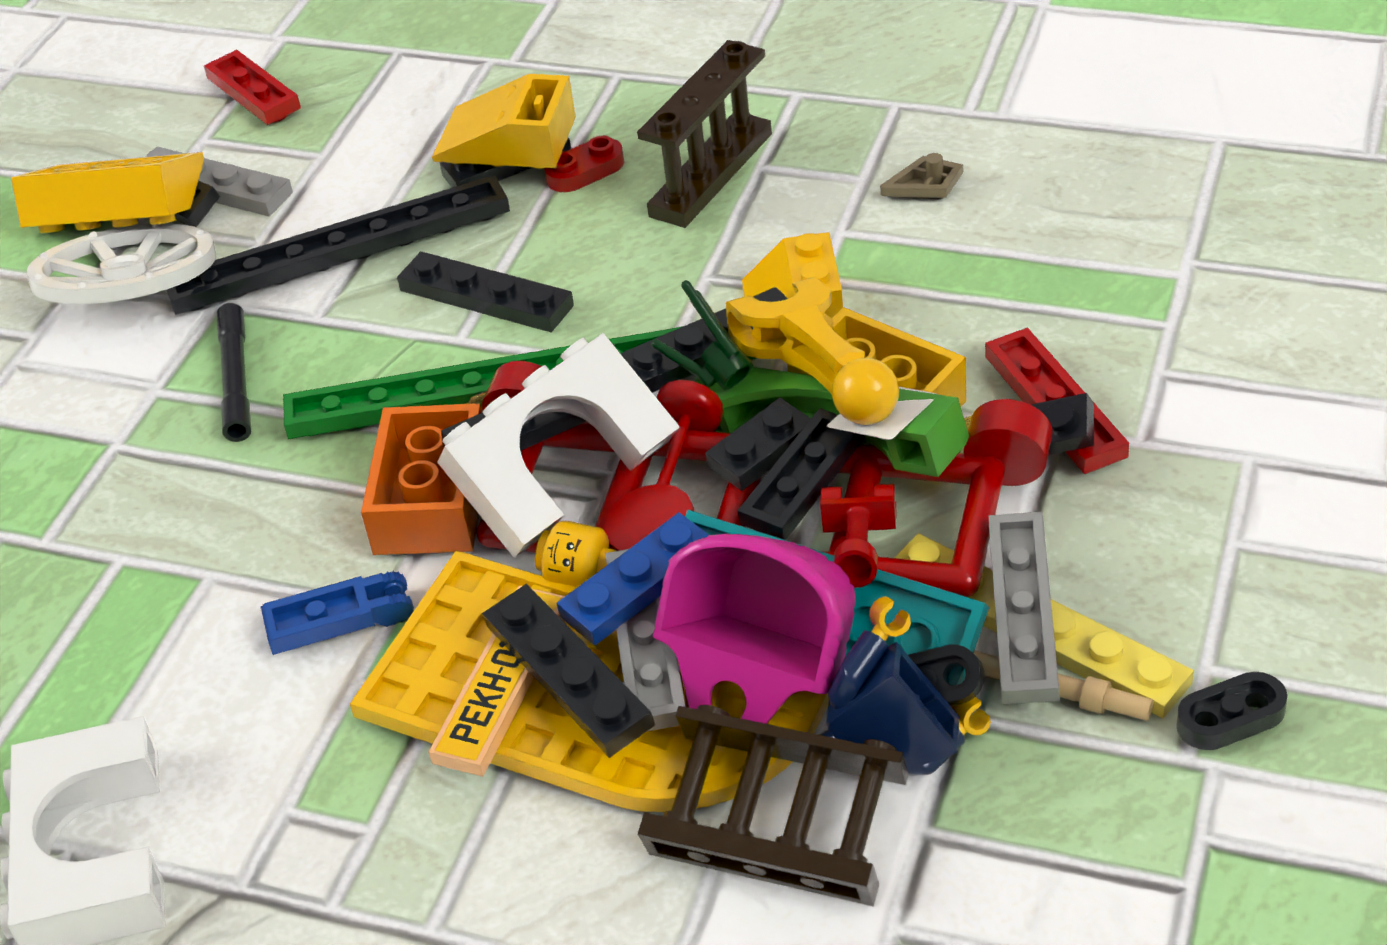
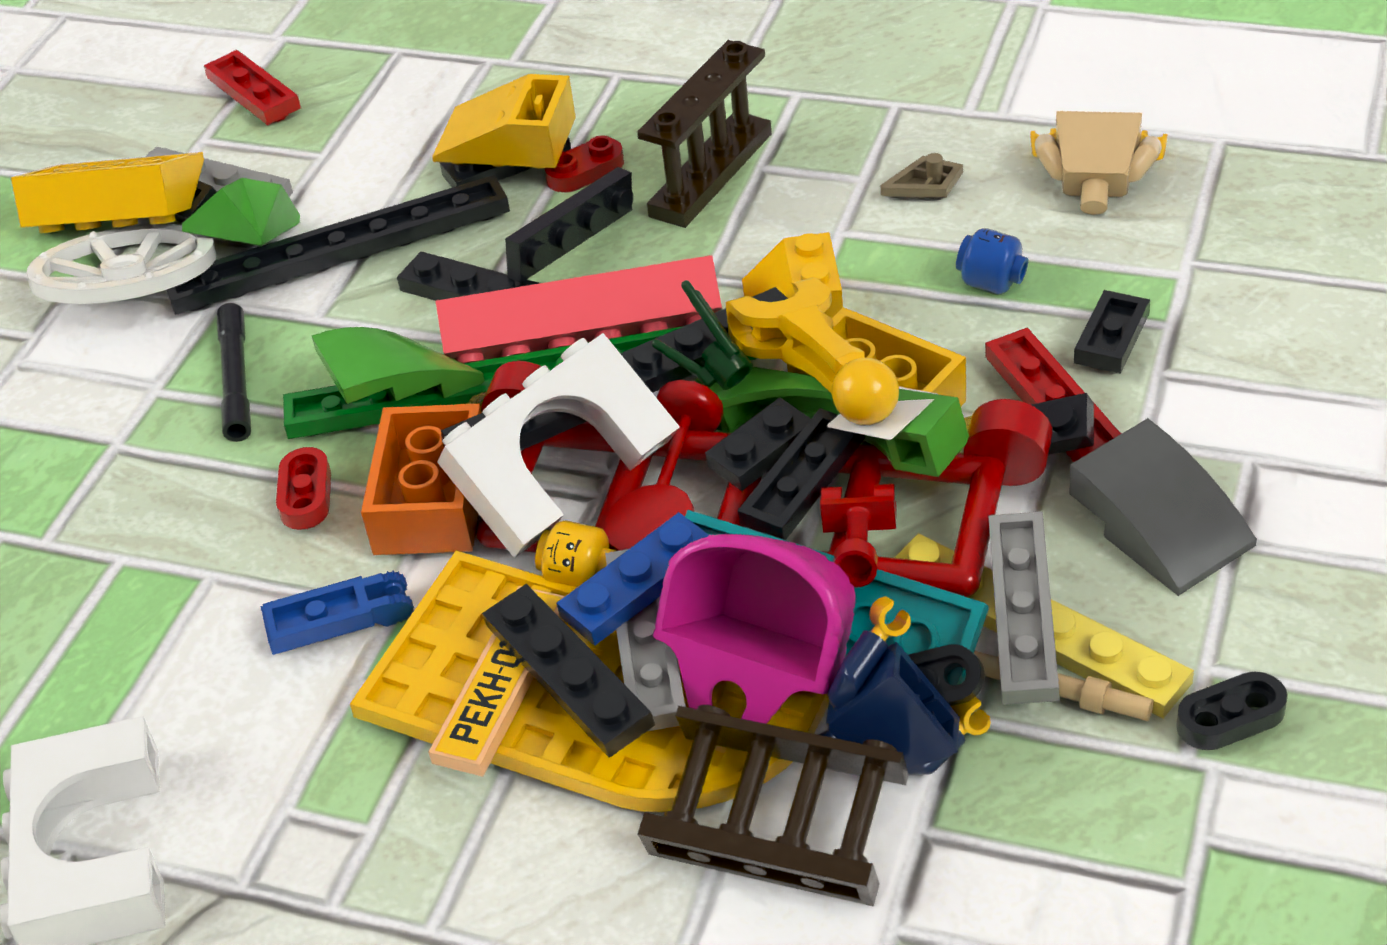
none -> bright green slope [182,178,300,246]
none -> red plate [276,447,331,530]
none -> bright green slope [311,327,484,404]
none -> coral brick [436,255,722,363]
none -> black plate [505,167,634,283]
none -> blue head [956,228,1029,295]
none -> tan torso [1030,111,1168,215]
none -> dark grey slope [1069,418,1257,596]
none -> black plate [1074,290,1150,374]

